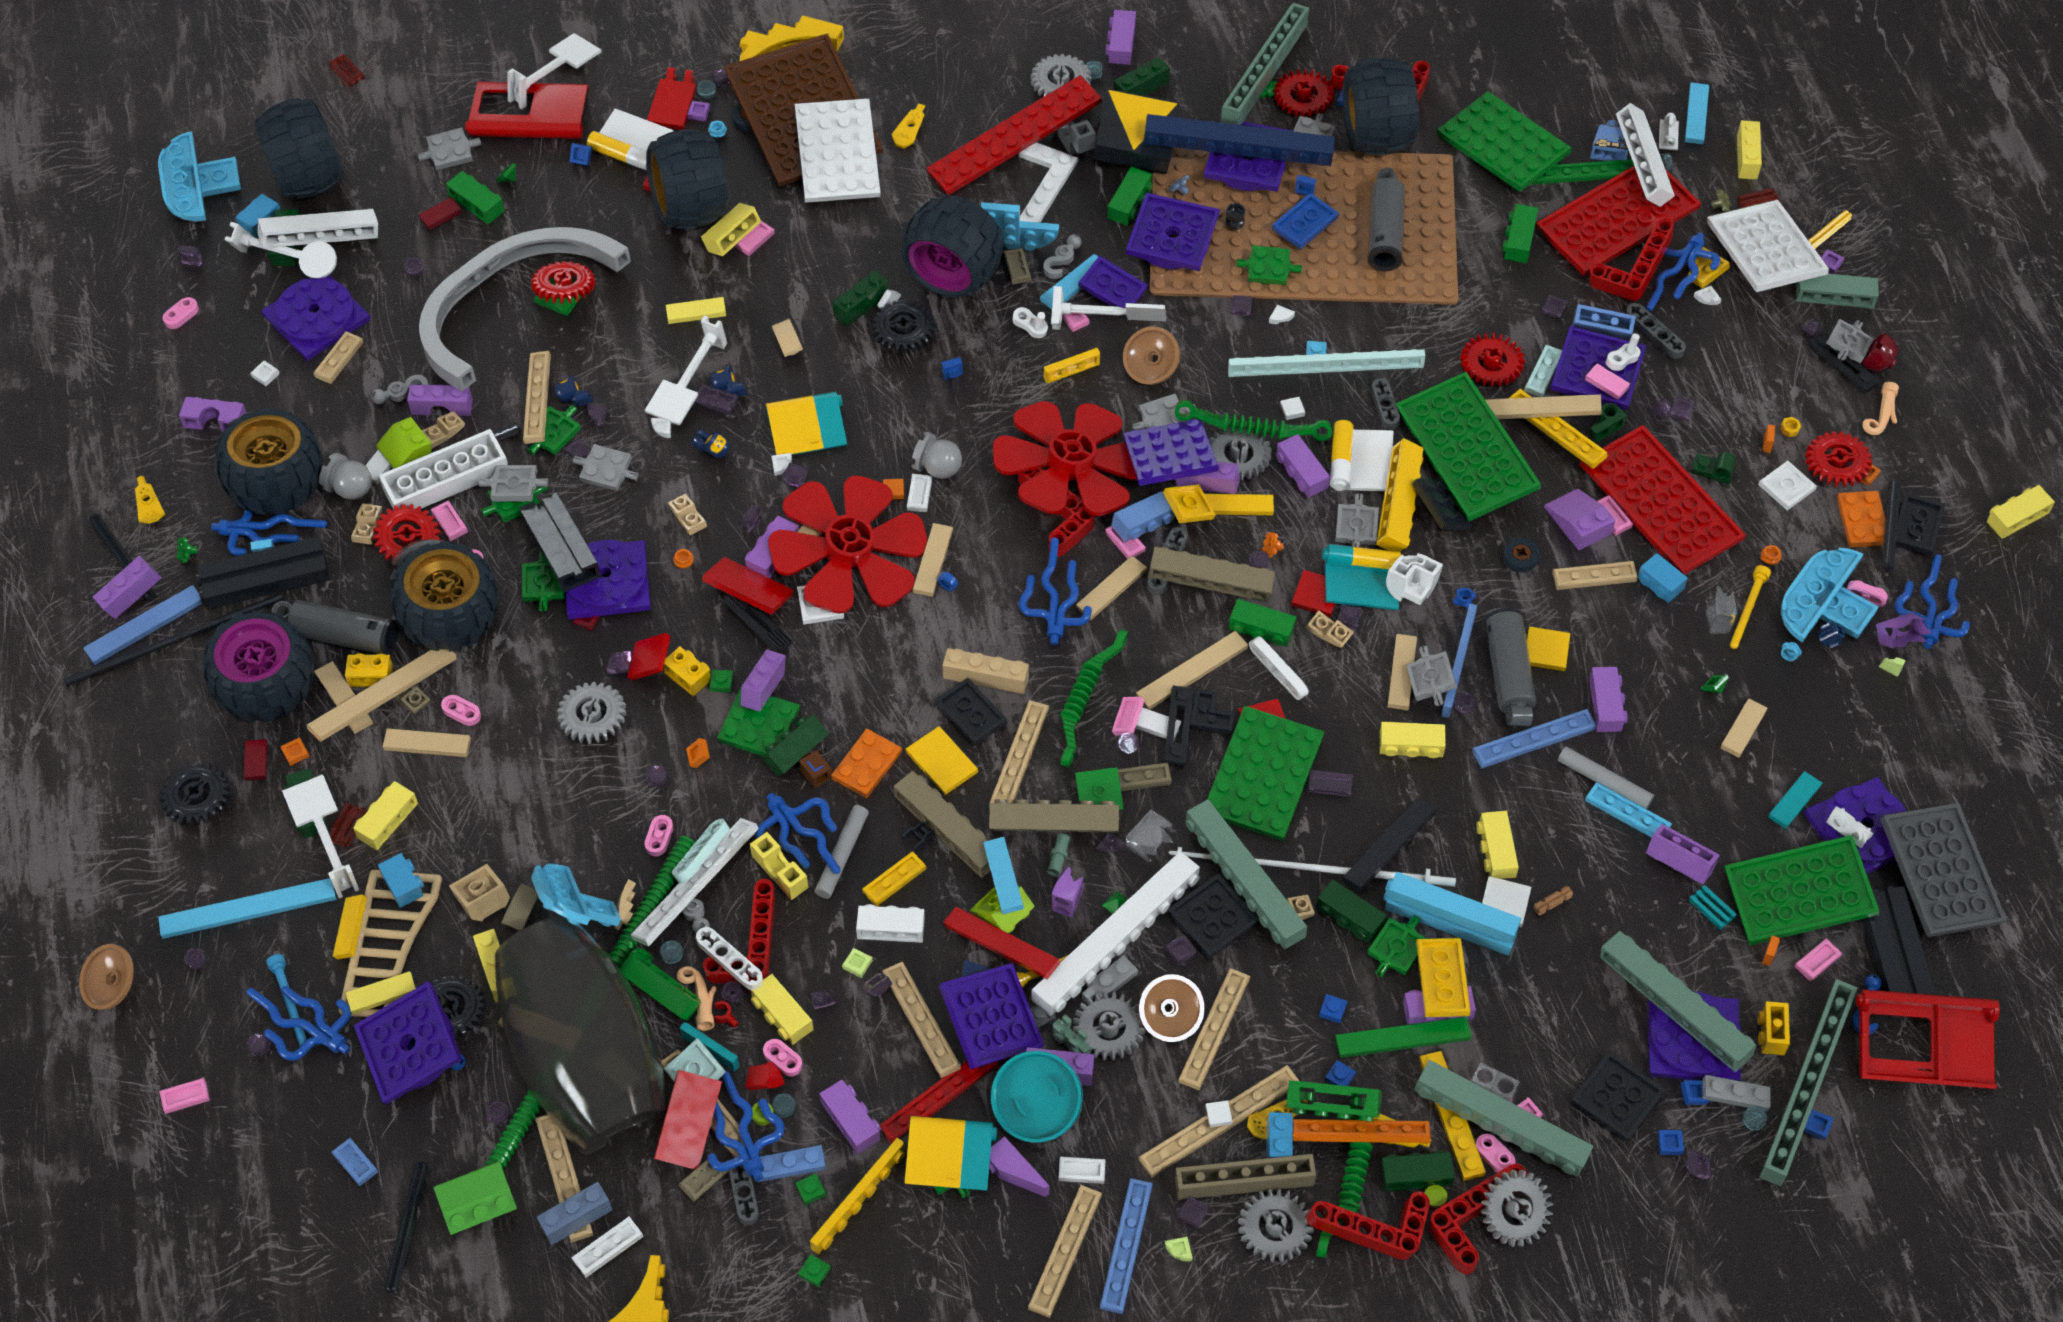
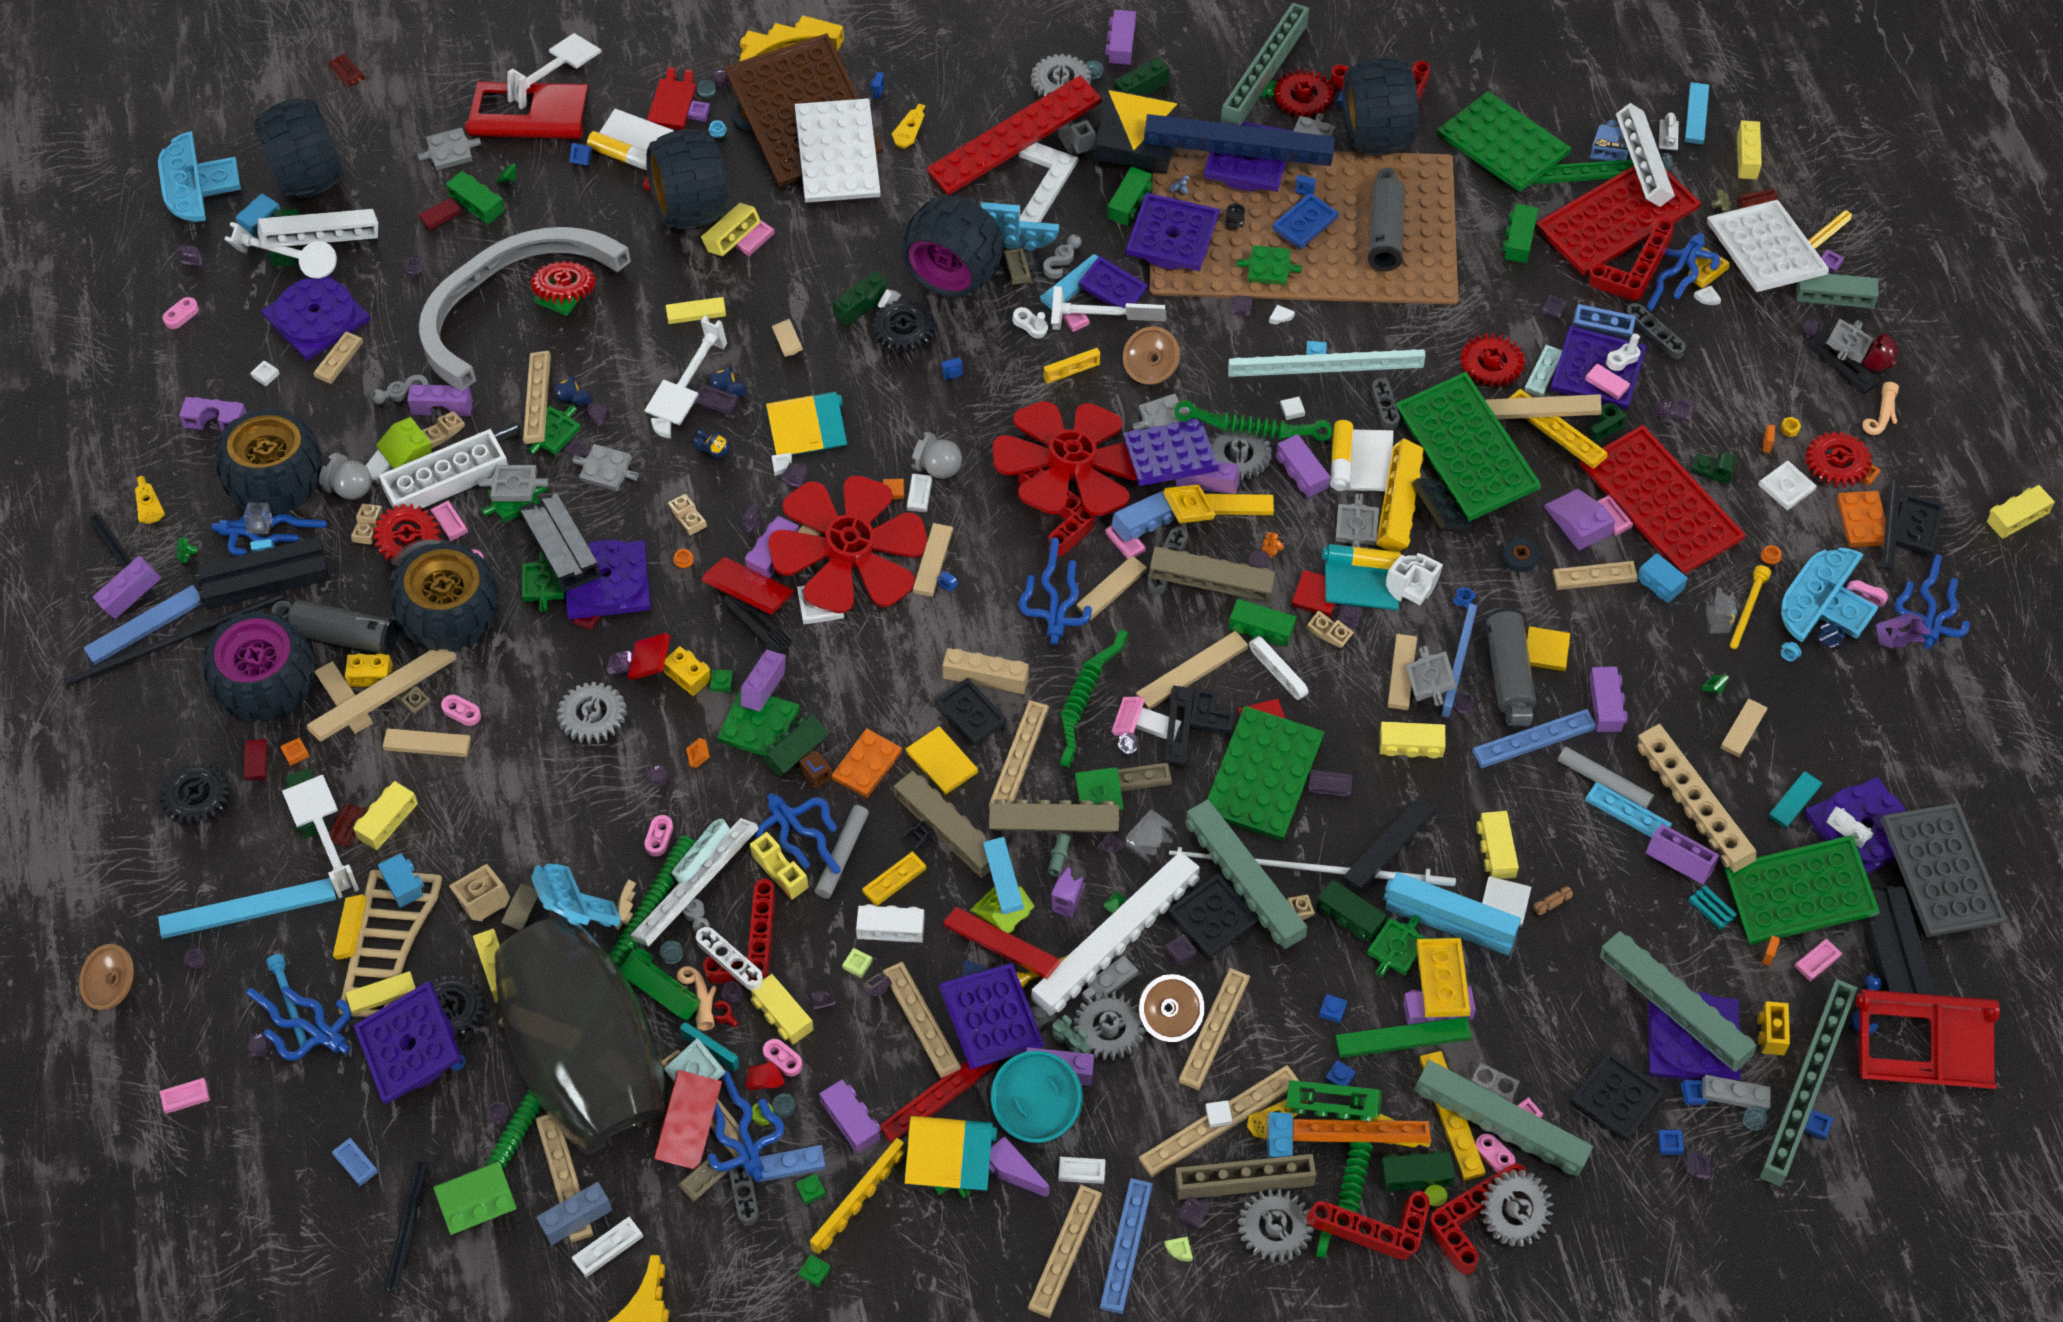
yellowish green tile [1879,657,1905,677] -> none
none -> clear brick [244,502,273,534]
none -> blue plate [870,72,885,99]
none -> tan brick [1637,724,1756,873]

